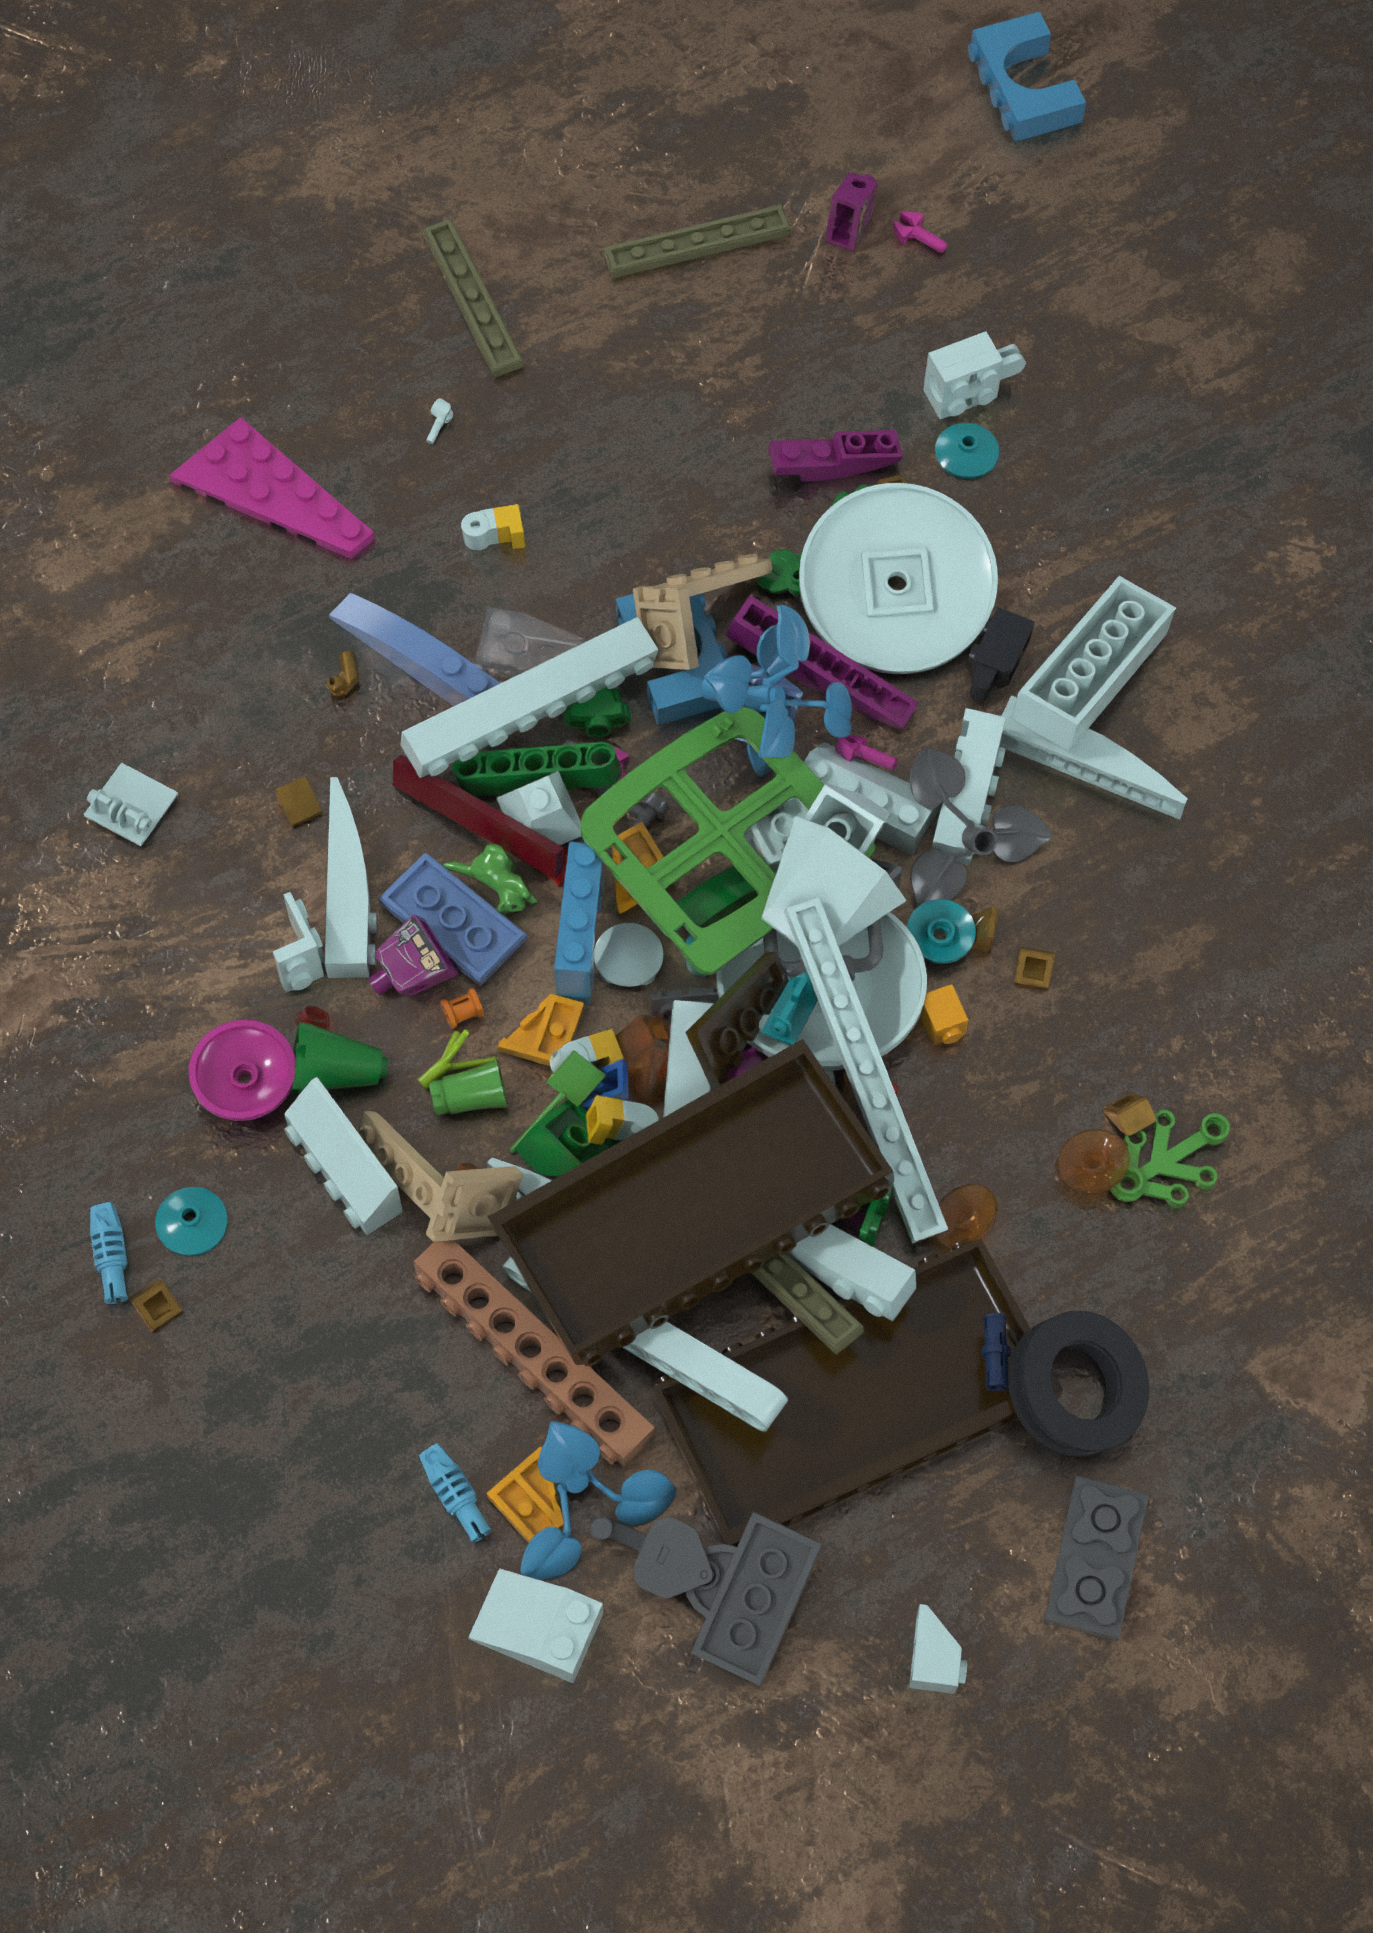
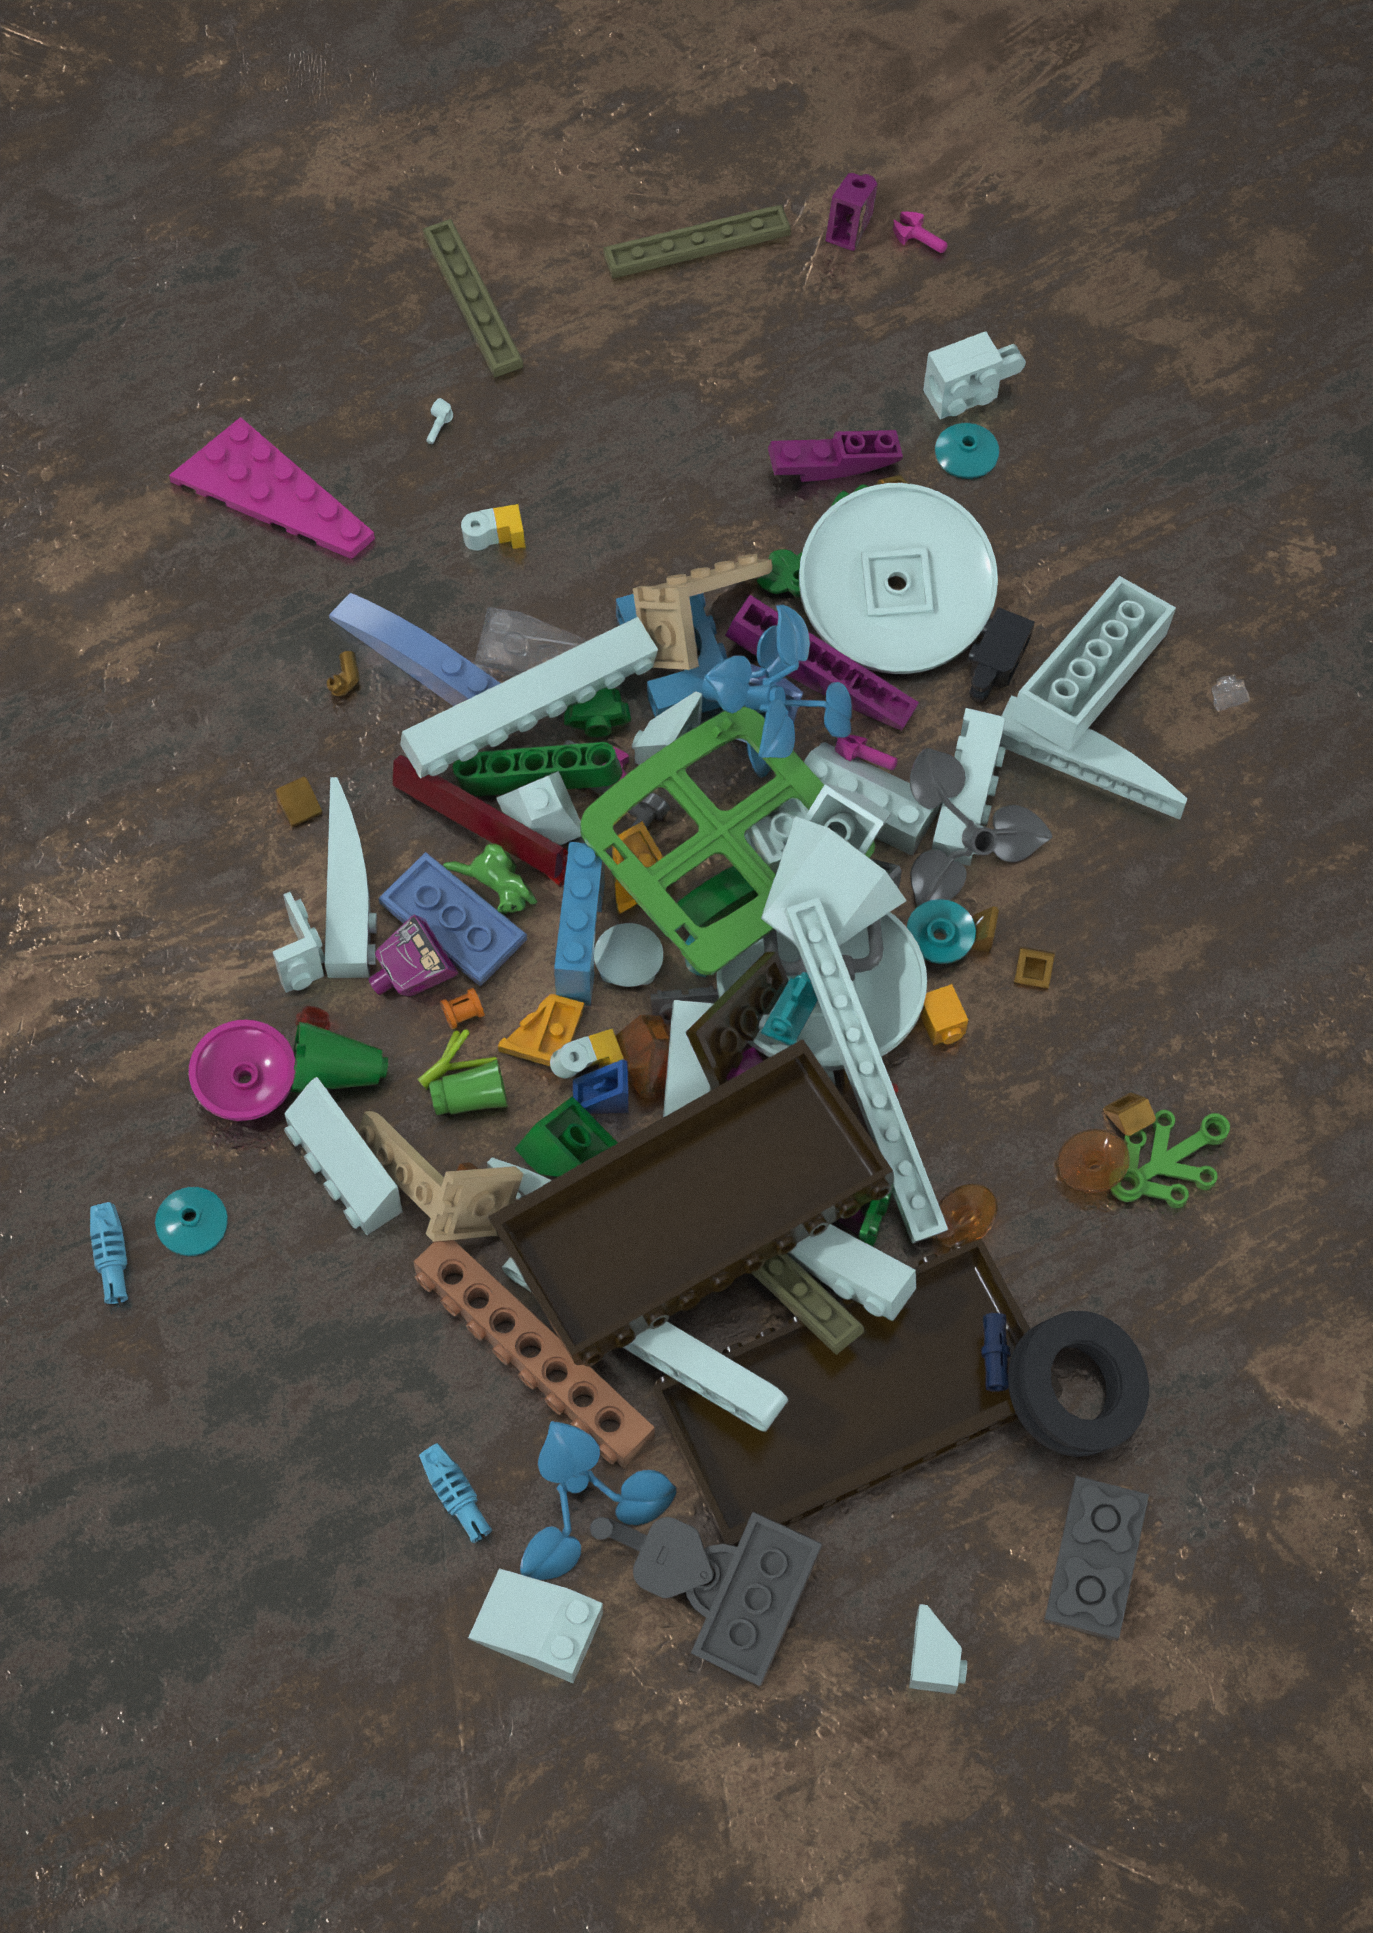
light aqua hinge [84,763,178,846] -> none
pearl gold slope [129,1278,182,1331] -> none
light orange wing [486,1446,564,1543] -> none
bright green piece [510,1050,606,1153] -> none
leg [586,1095,659,1145] -> none
dark azure arch [968,11,1086,142] -> none
none -> light aqua slope [632,691,702,765]
none -> clear plate [1211,675,1250,711]

